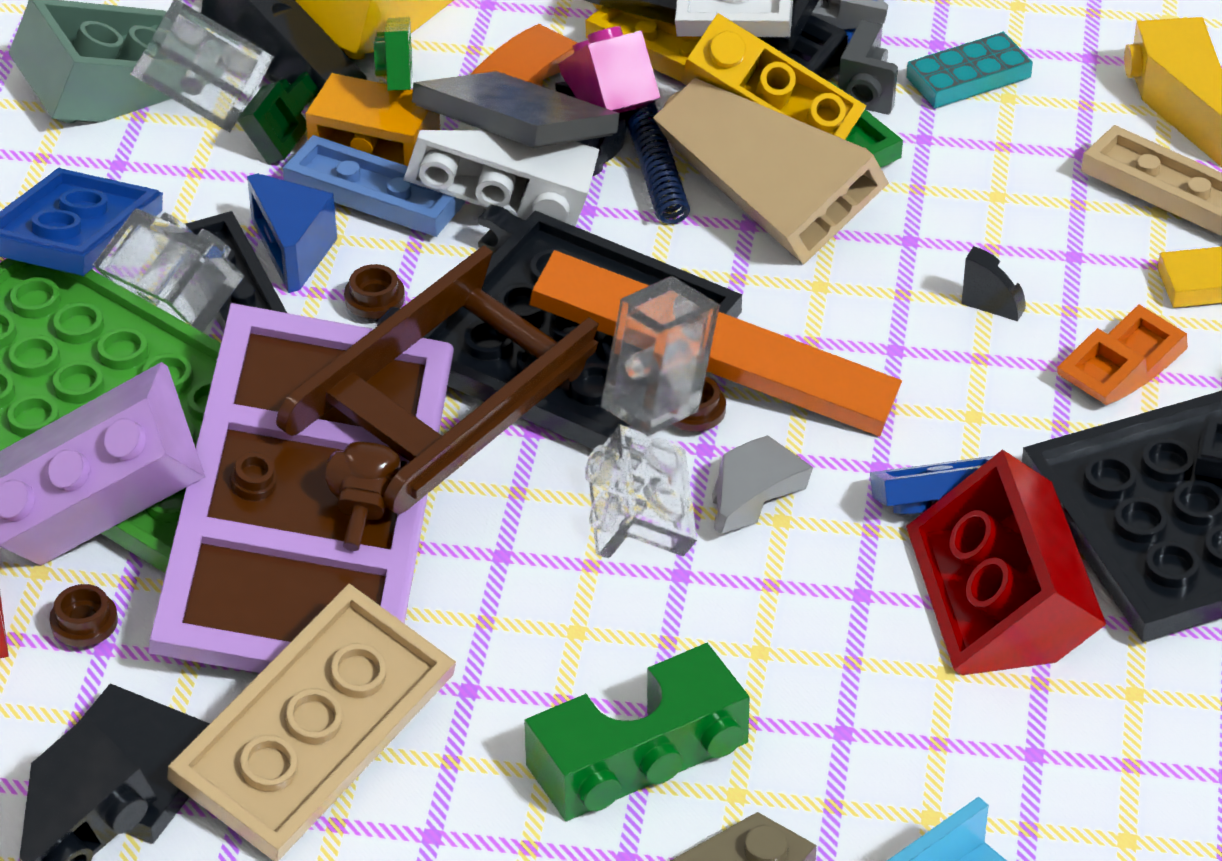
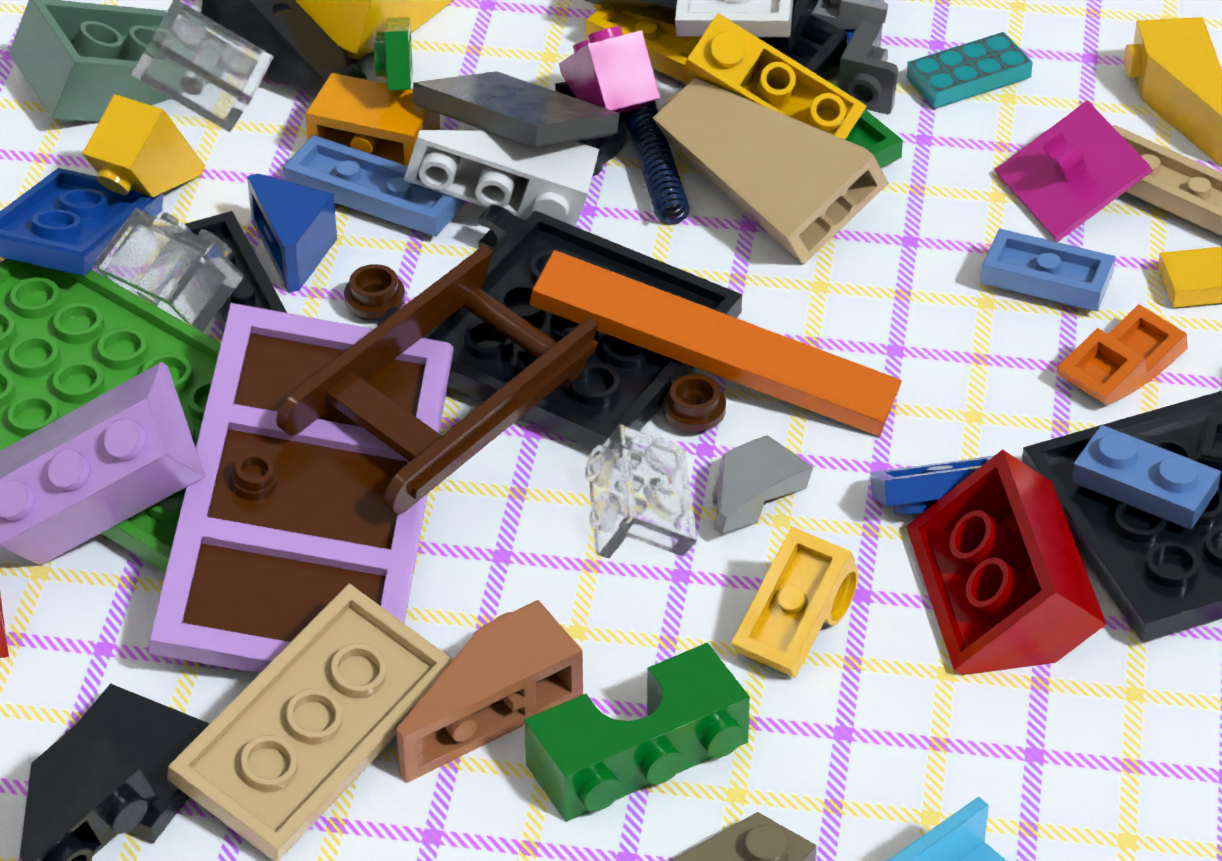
reddish brown plate [49,584,118,647] -> none
dark green plate [236,71,319,165] -> none
reddish brown piece [325,441,401,551] -> none
orange slope [470,24,577,86] -> none
clear brick [601,276,720,437] -> none
black tile [961,246,1026,322] -> none
none -> yellow slope [82,94,206,197]
none -> nougat slope [396,600,583,783]
none -> yellow plate [731,526,859,678]
none -> medium blue plate [980,228,1116,312]
none -> dark pink piece [994,100,1153,242]
none -> medium blue plate [1071,424,1221,530]

